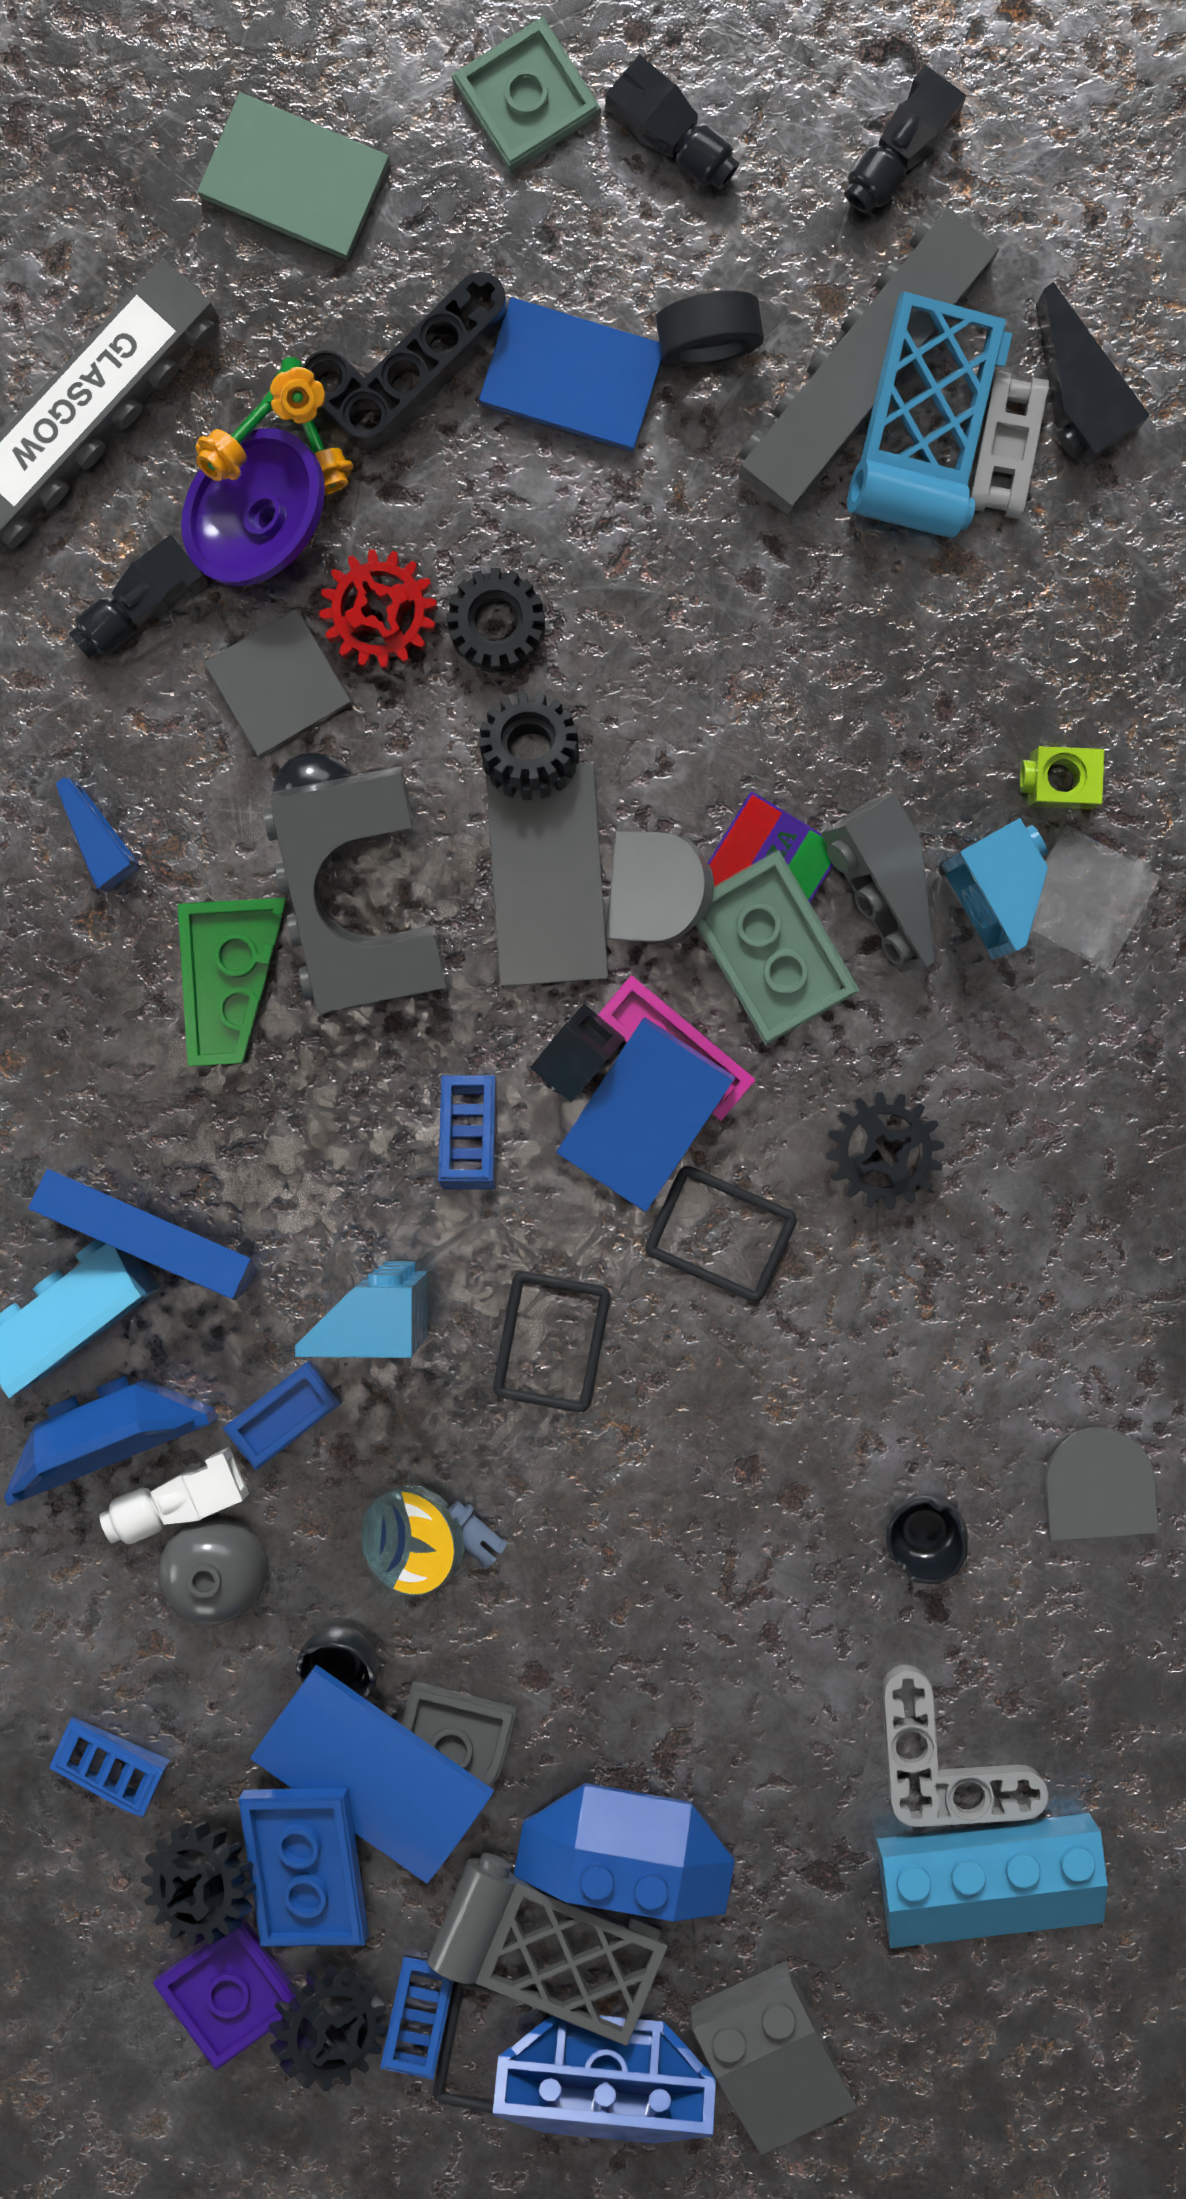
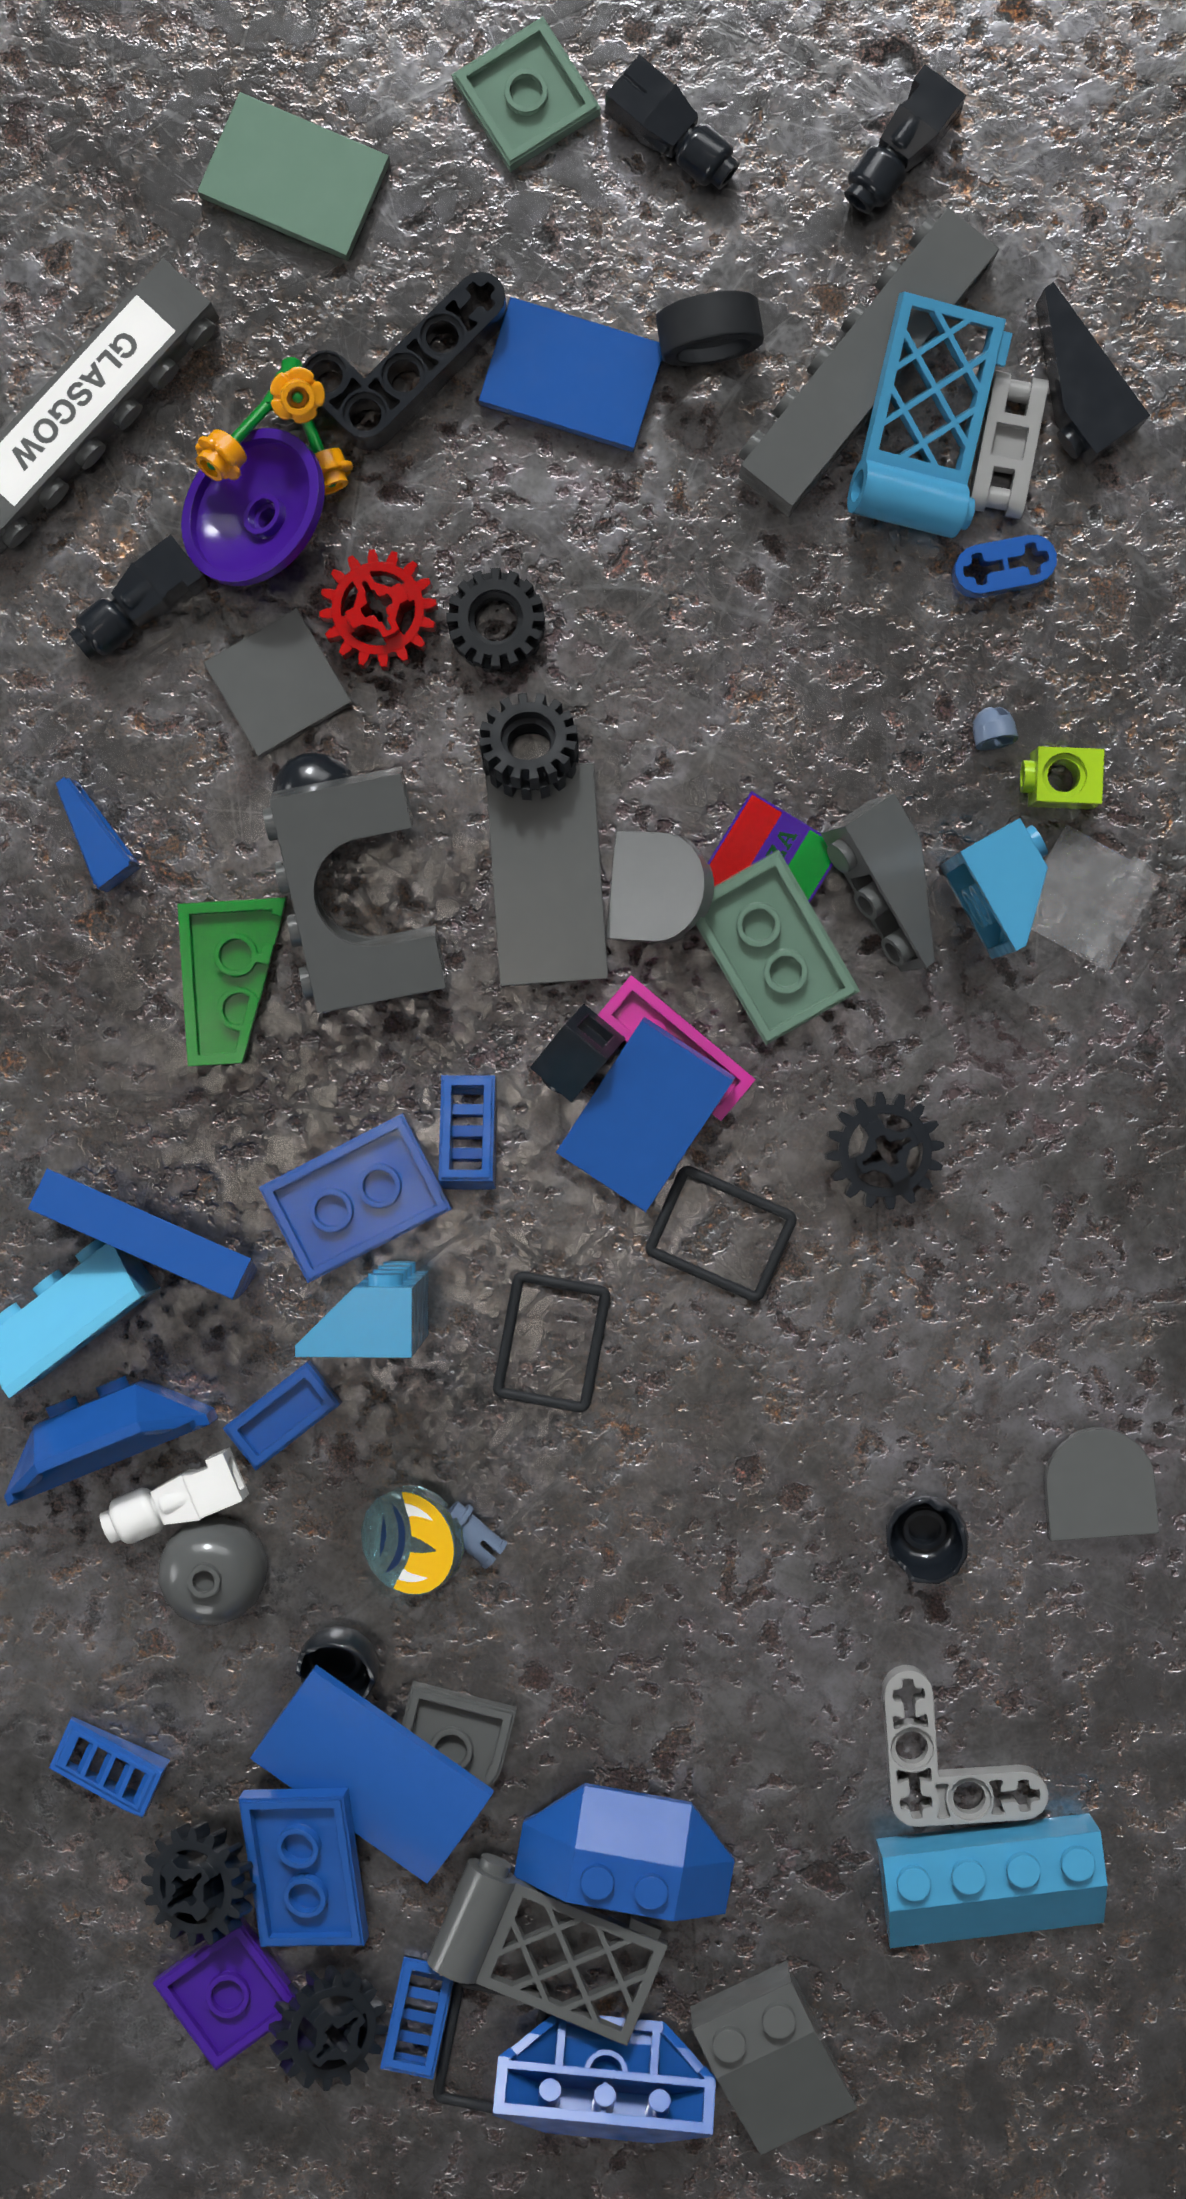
none -> blue tile [259,1113,453,1283]
none -> blue beam [952,535,1057,598]
none -> sand blue hinge [972,707,1019,751]

